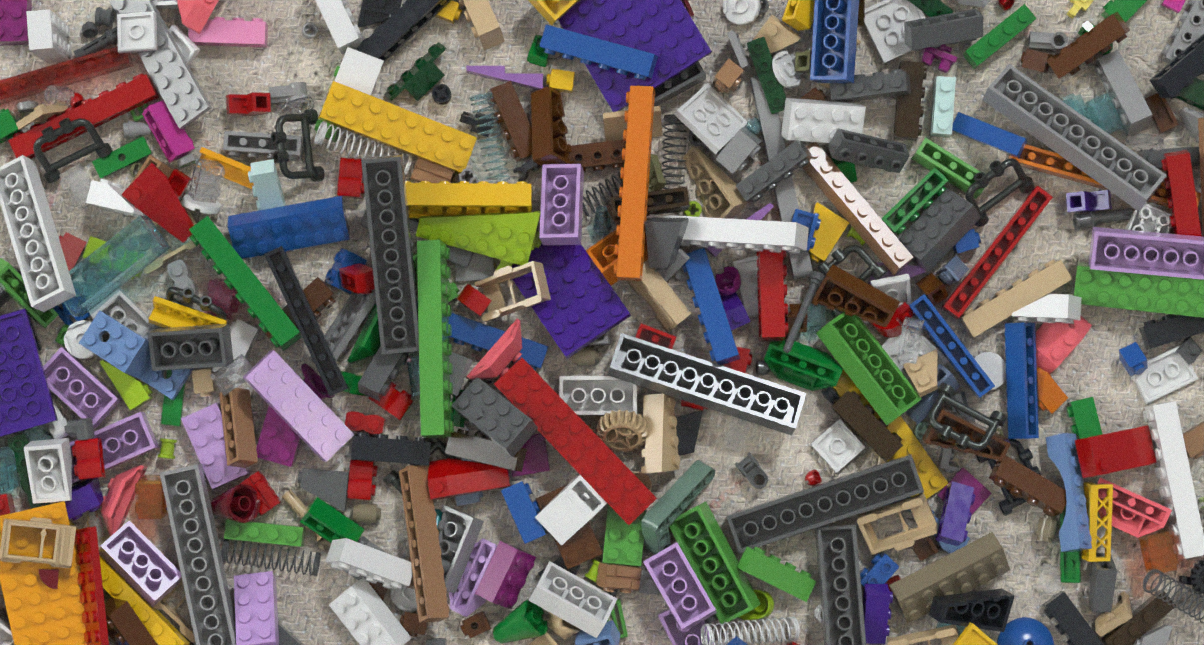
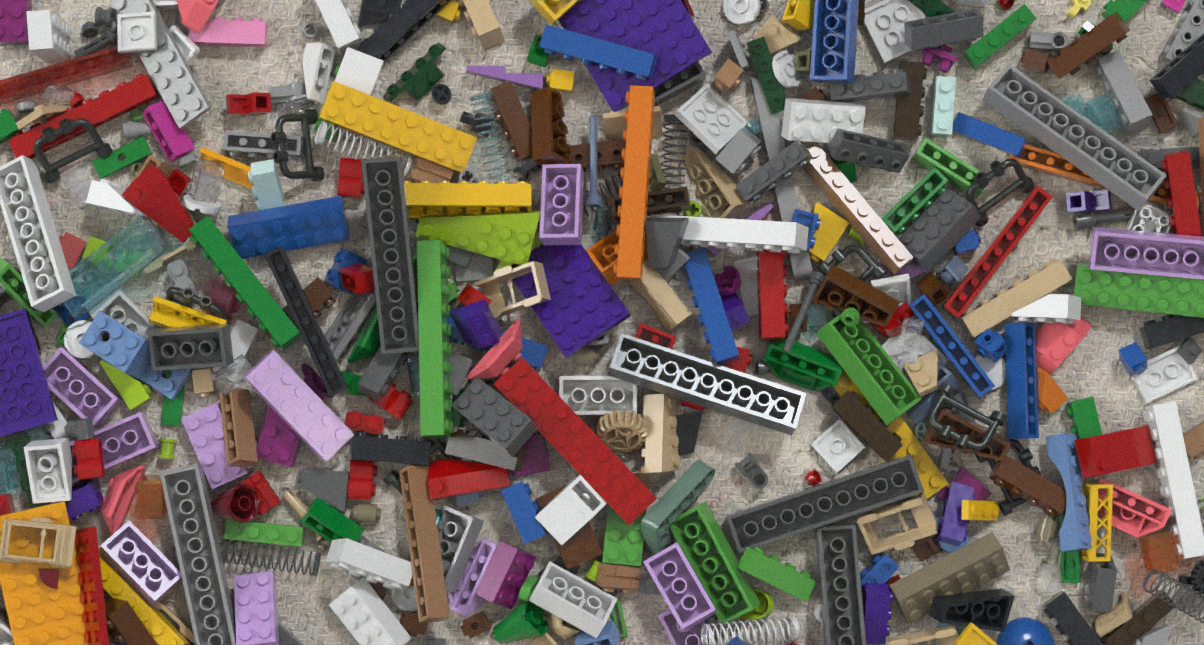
none -> white slope [302,43,336,104]
none -> dark purple slope [450,299,501,348]
none -> bright green beam [519,575,539,602]
none -> sand blue piece [586,115,601,207]
none -> bright green plate [841,308,860,327]
none -> yellow plate [961,500,999,520]
none -> blue brick [975,328,1008,363]

